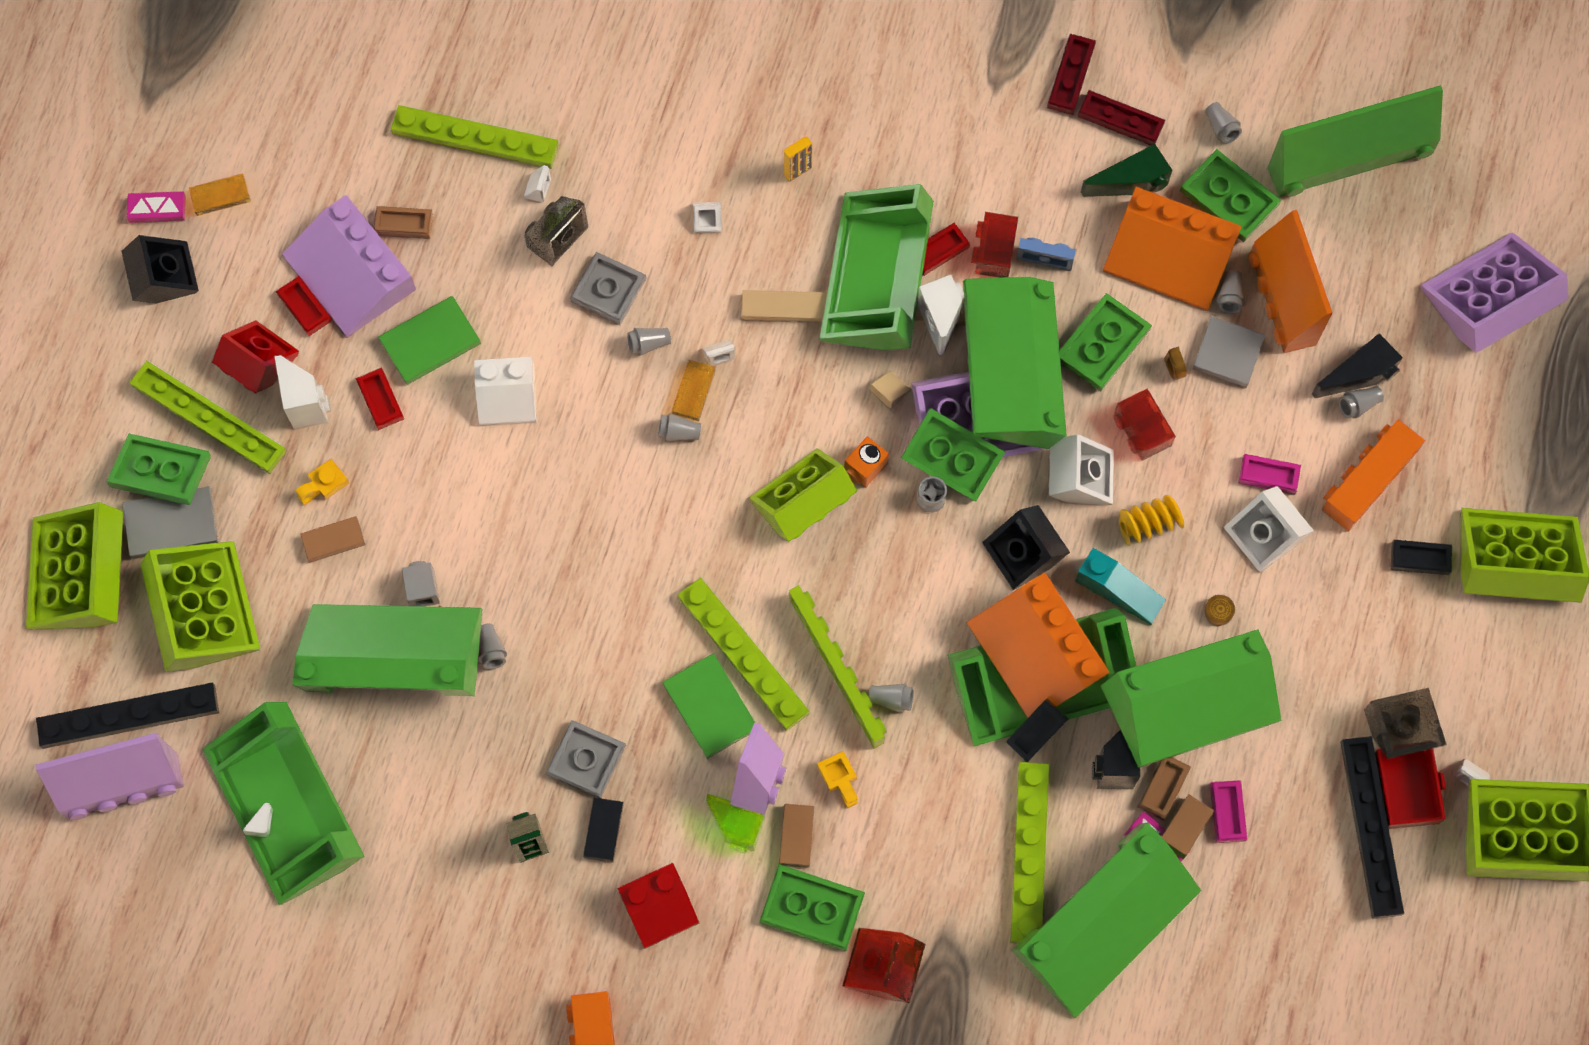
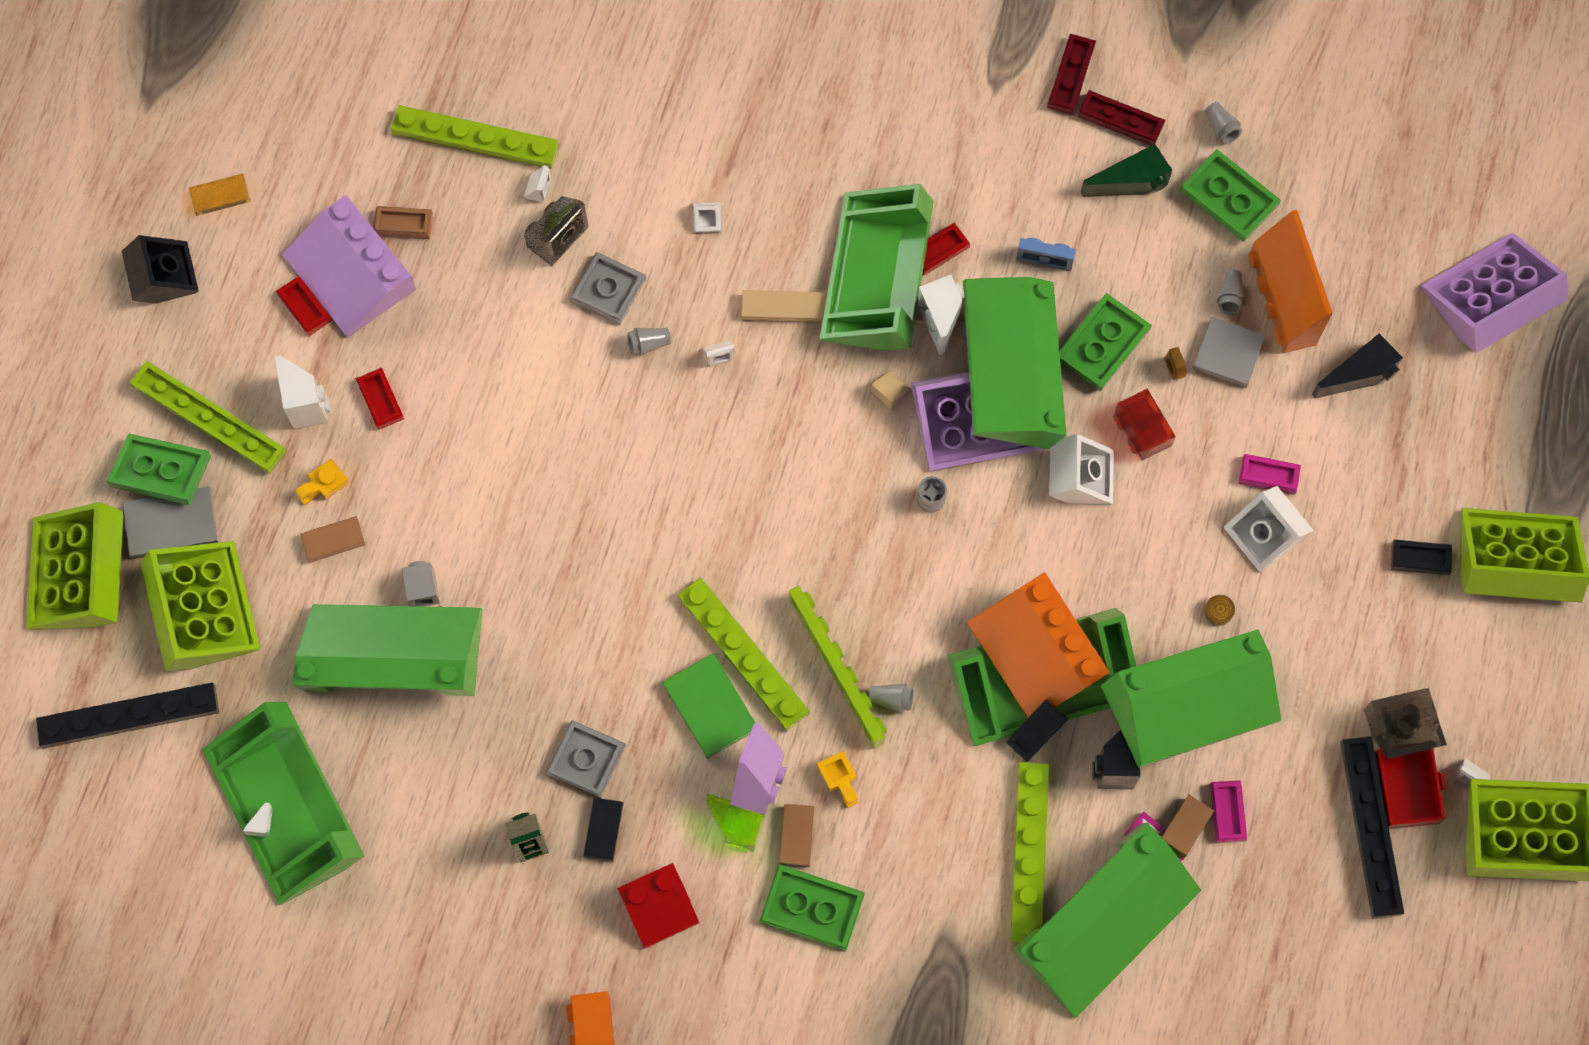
lavender slope [36,733,184,820] -> none
dark pink tile [127,191,186,223] -> none
red slope [212,320,299,394] -> none
bright green tile [378,296,481,385] -> none
white slope [474,357,537,426] -> none
light grey cone [478,623,507,669] -> none
light grey cone [658,413,701,441] -> none
clear yellow tile [672,360,716,422] -> none
lime slope [749,448,857,542] -> none
tile [784,136,812,182] -> none
clear red slope [842,927,926,1003] -> none
orange brick [844,436,889,487] -> none
bright green plate [901,408,1005,502] -> none
clear red brick [971,212,1018,278] -> none
black slope [982,505,1070,590] -> none
slope [1075,548,1166,625] -> none
orange slope [1103,187,1242,311] -> none
yellow piece [1119,495,1185,546] -> none
medium nougat tile [1137,757,1191,821] -> none
bright green slope [1267,85,1443,197] -> none
orange brick [1322,419,1426,532] -> none
light grey cone [1339,386,1384,419] -> none

